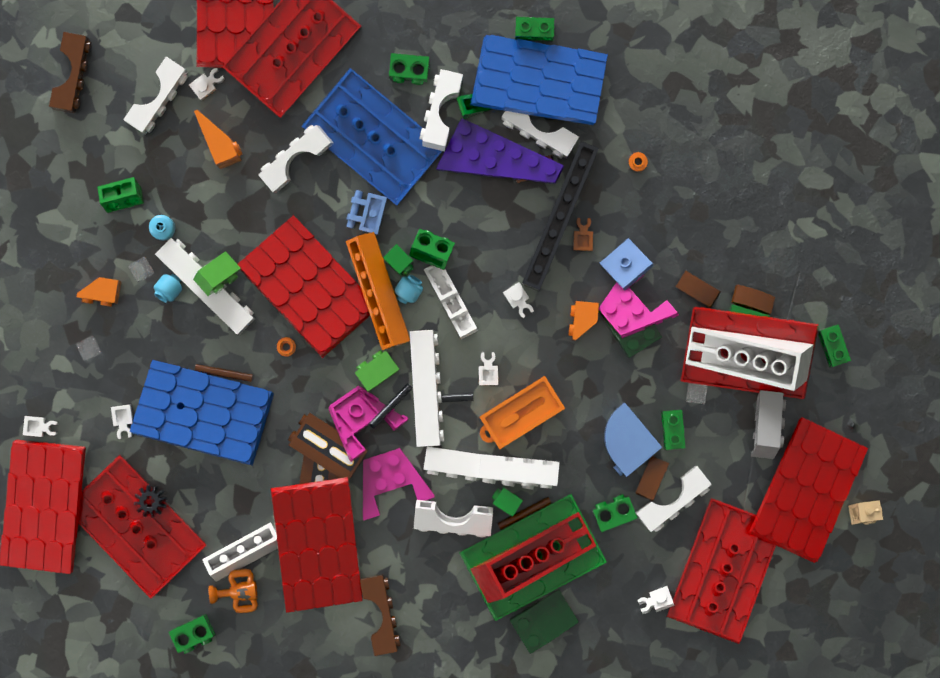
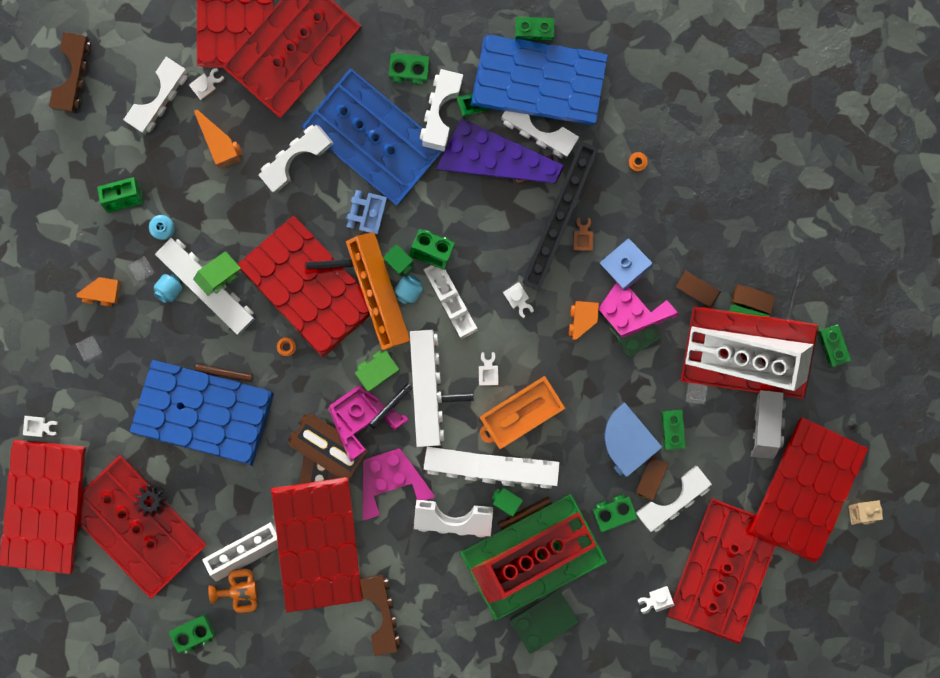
white plate [111,405,133,439] -> none
none -> black bar [305,259,354,270]

